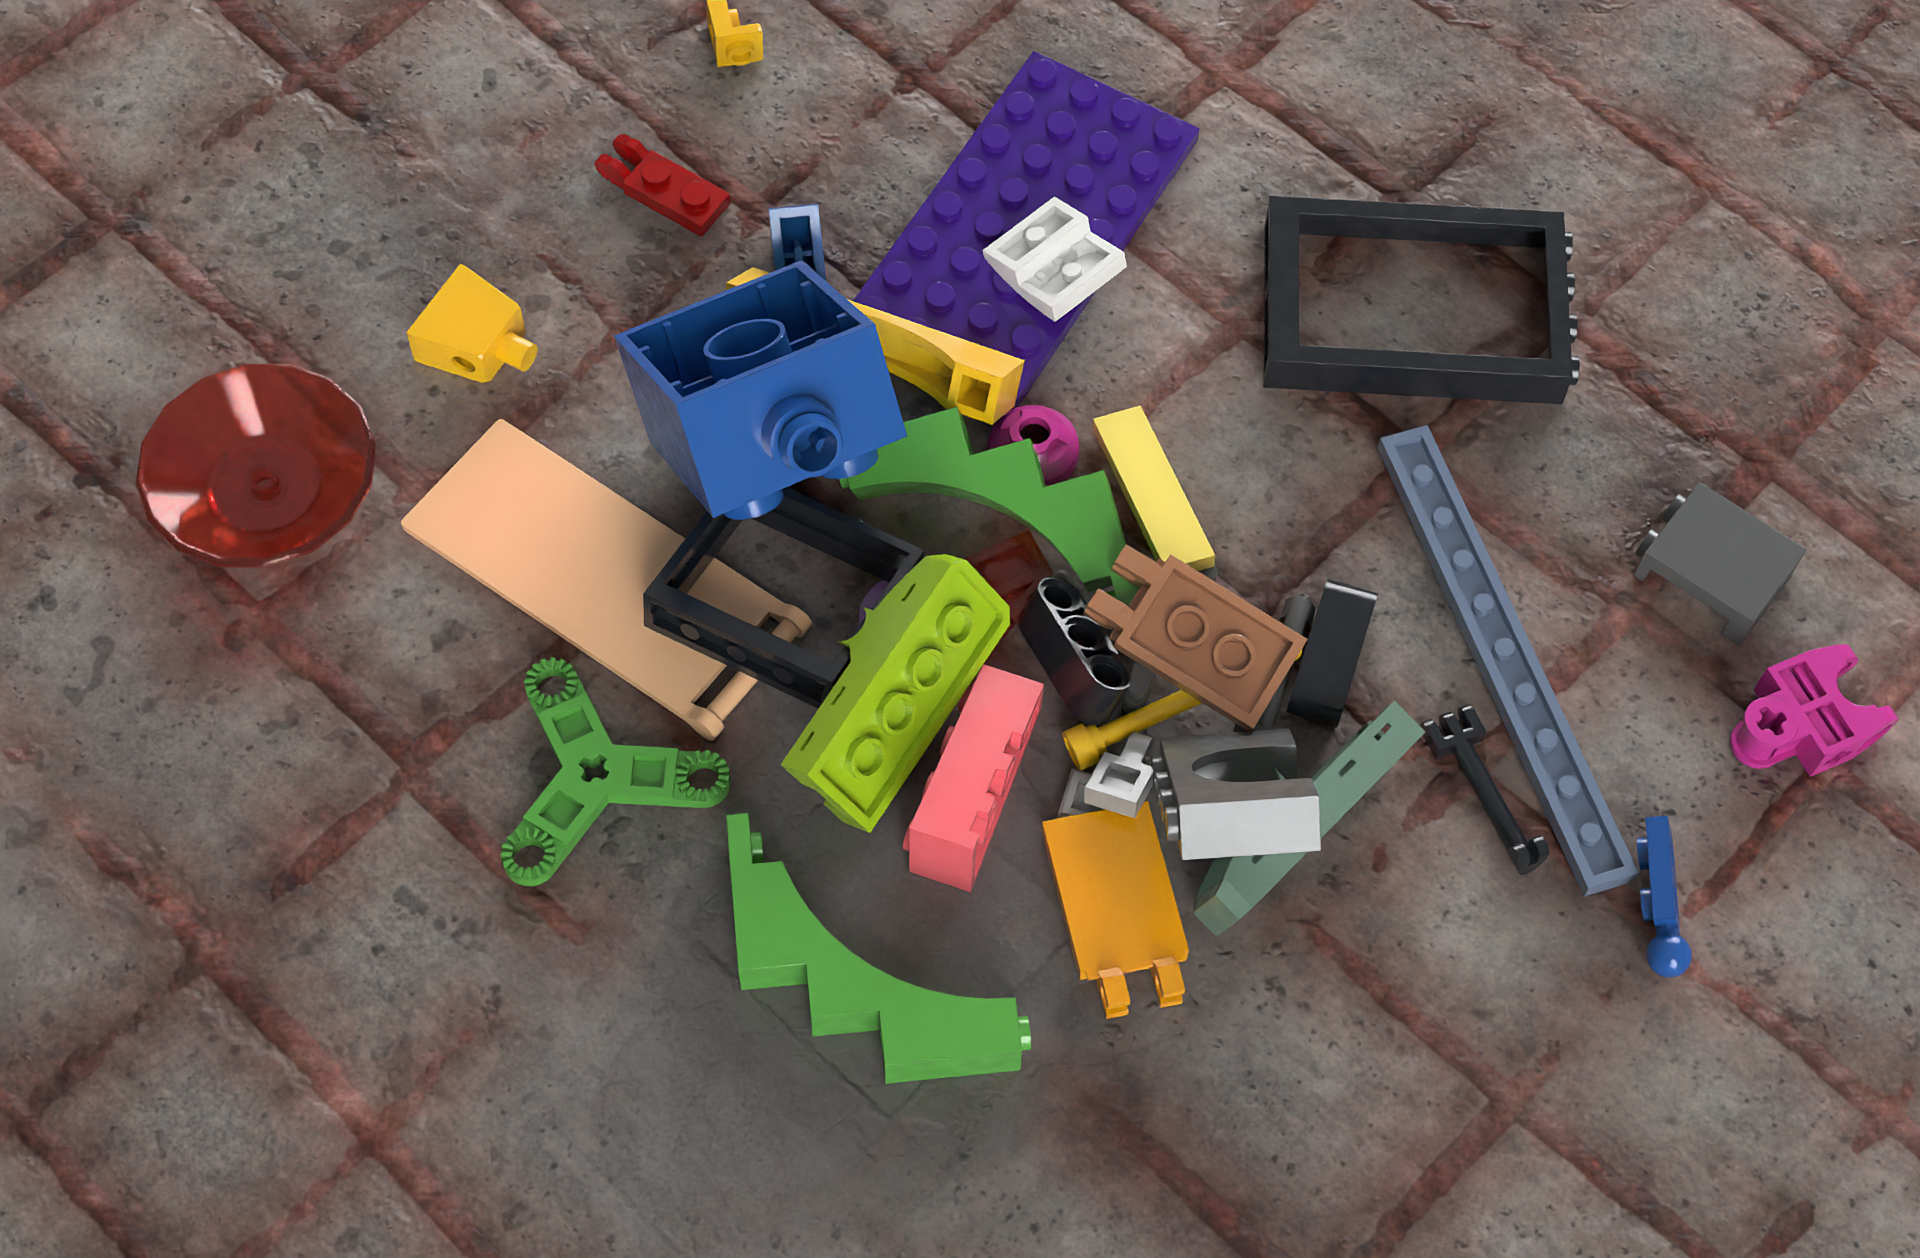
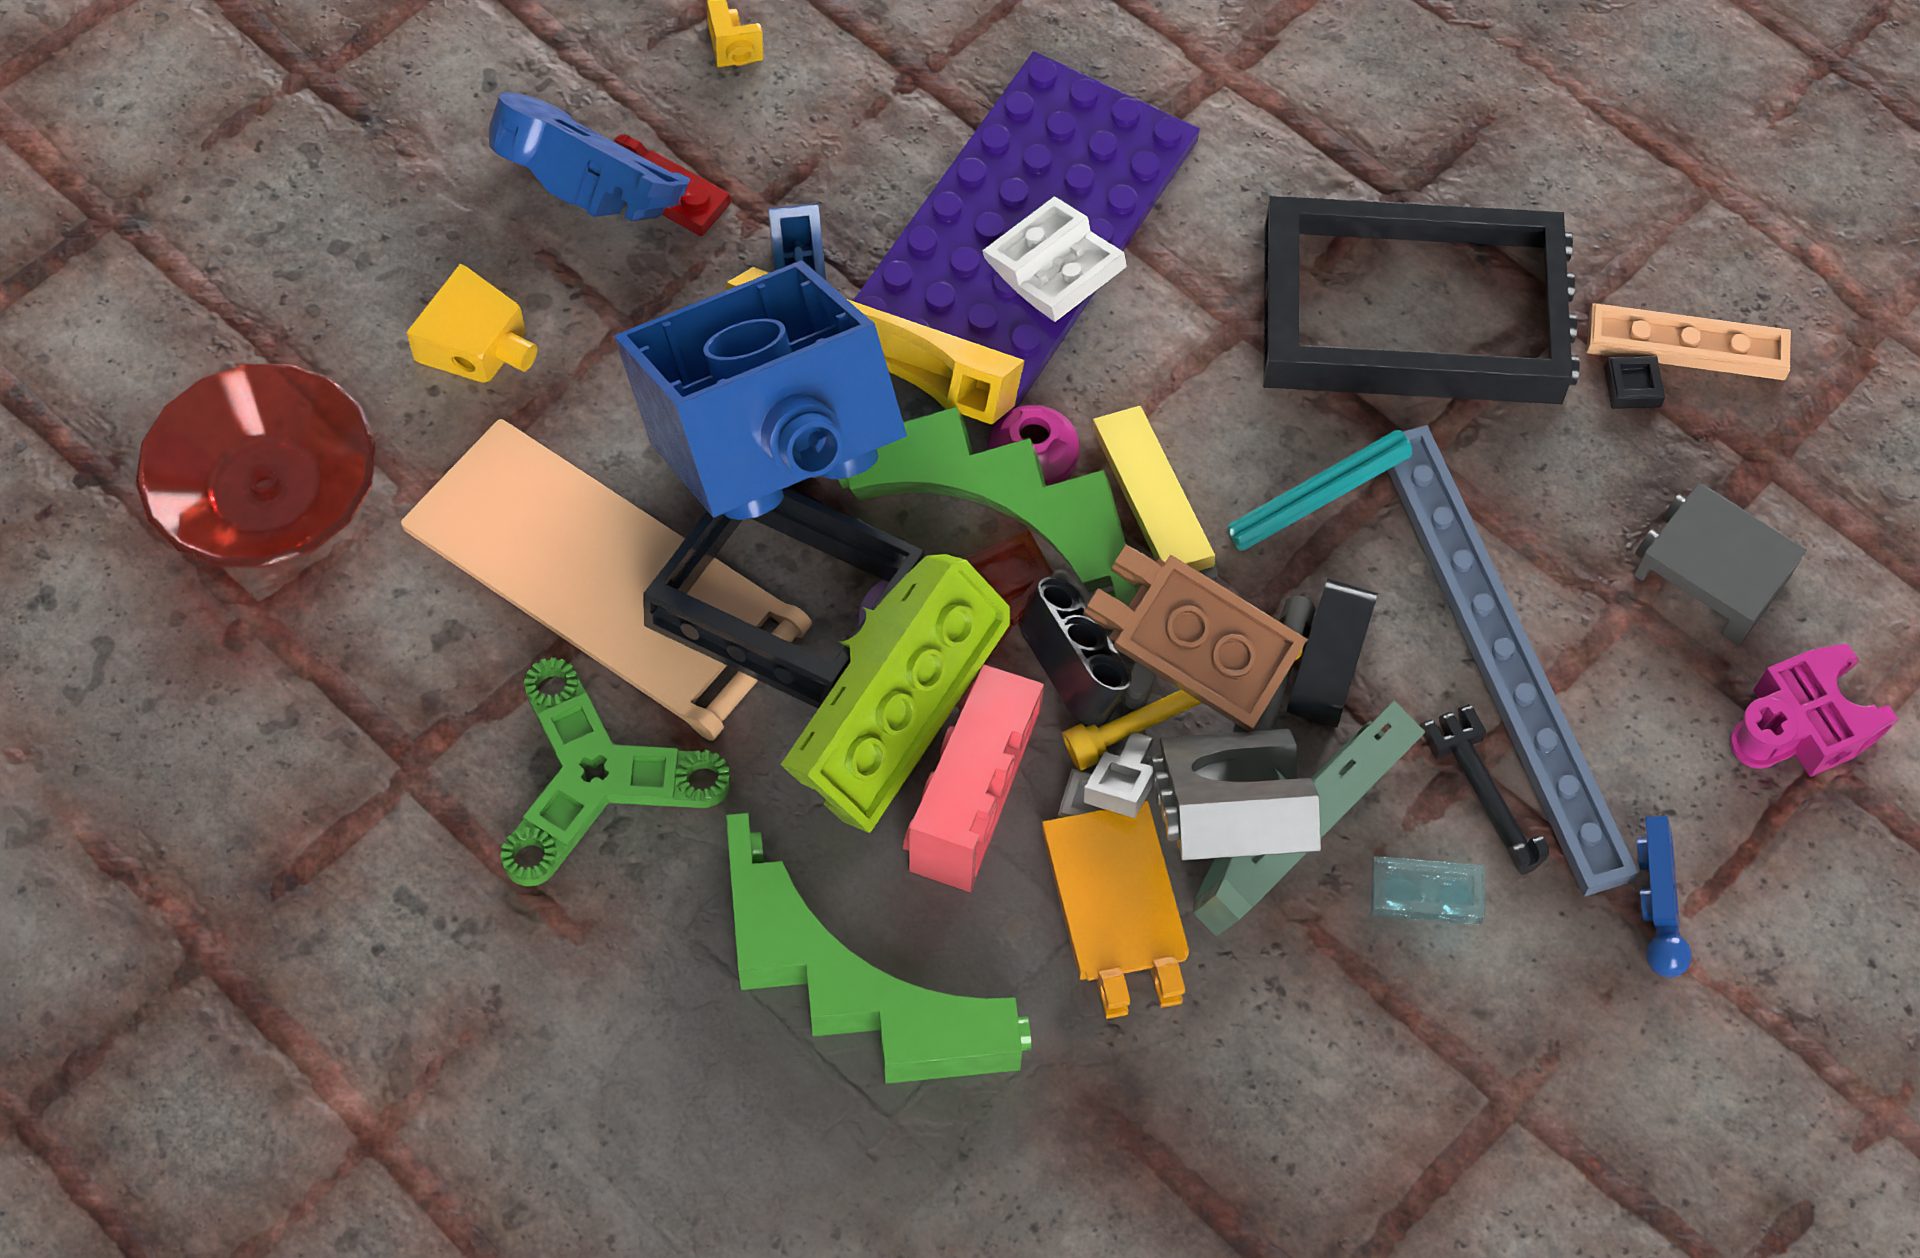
none -> blue piece [489,92,690,221]
none -> teal axle [1227,430,1412,551]
none -> clear light blue plate [1371,856,1485,925]
none -> light nougat tile [1587,303,1791,380]
none -> black tile [1604,356,1665,409]

